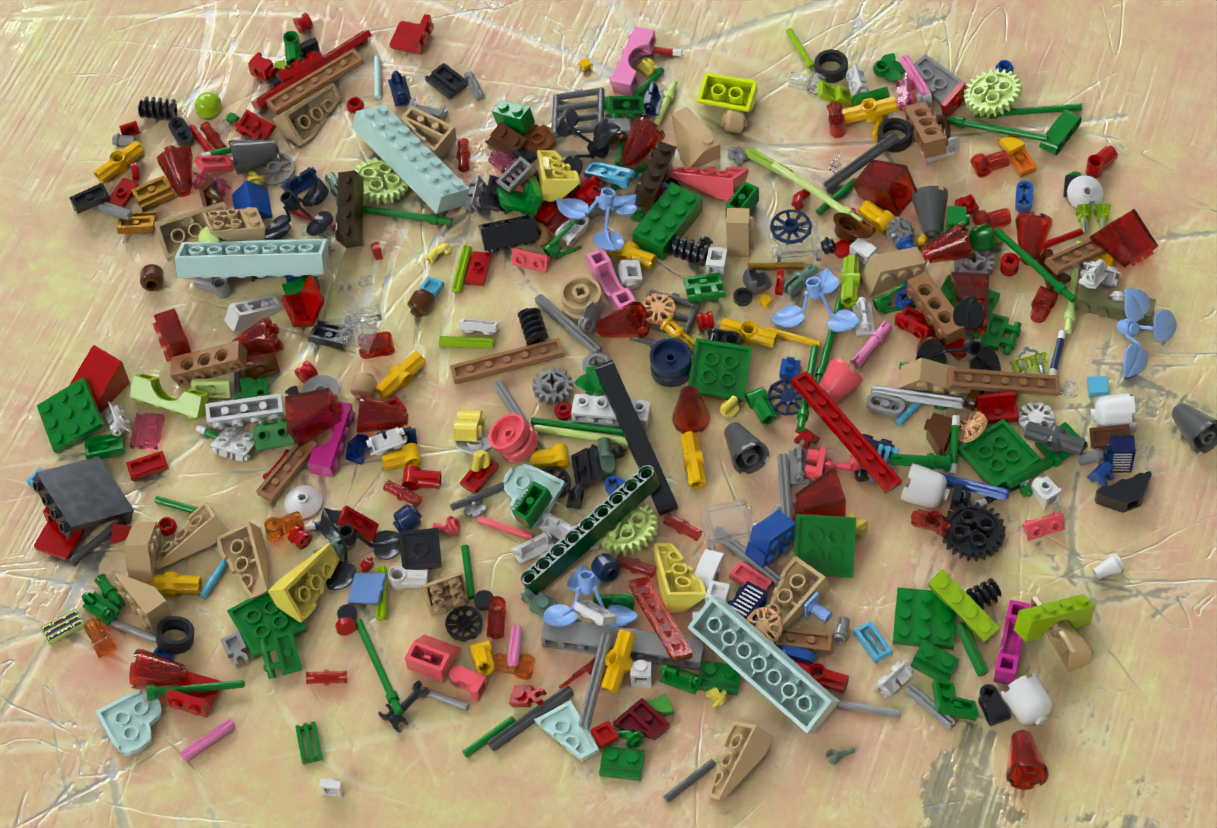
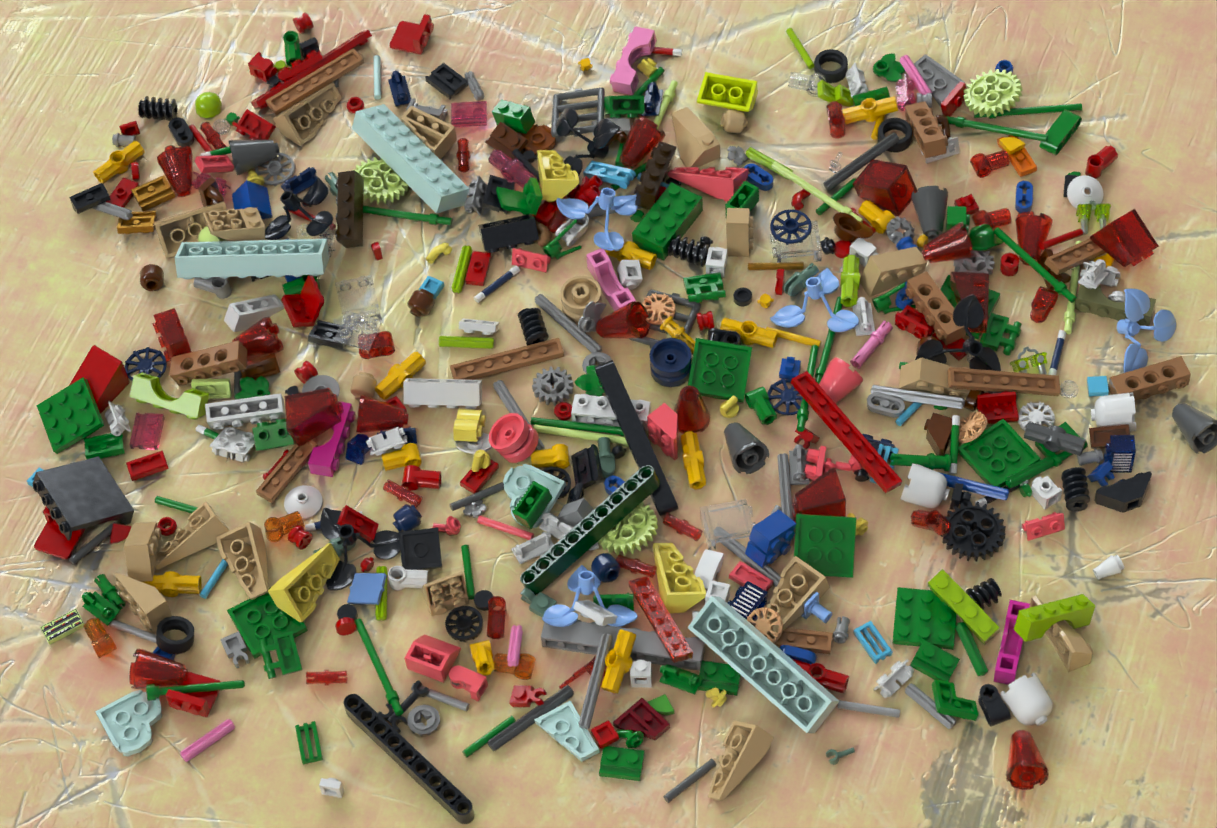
light grey slope [496,156,536,193] -> none
dark grey hair [743,267,772,294] -> none
none -> dark blue wheel [125,347,167,381]
none -> black beam [343,694,474,824]
none -> white brick [403,378,482,409]
none -> light grey gear [407,705,440,736]
none -> clear pink plate [451,101,487,127]
none -> dark blue bar [474,266,520,303]
none -> light grey slope [557,498,594,527]
none -> coral slope [647,403,679,460]
none -> blue beam [744,163,773,191]
none -> black piece [1061,467,1090,512]
none -> medium nougat brick [1108,356,1191,401]

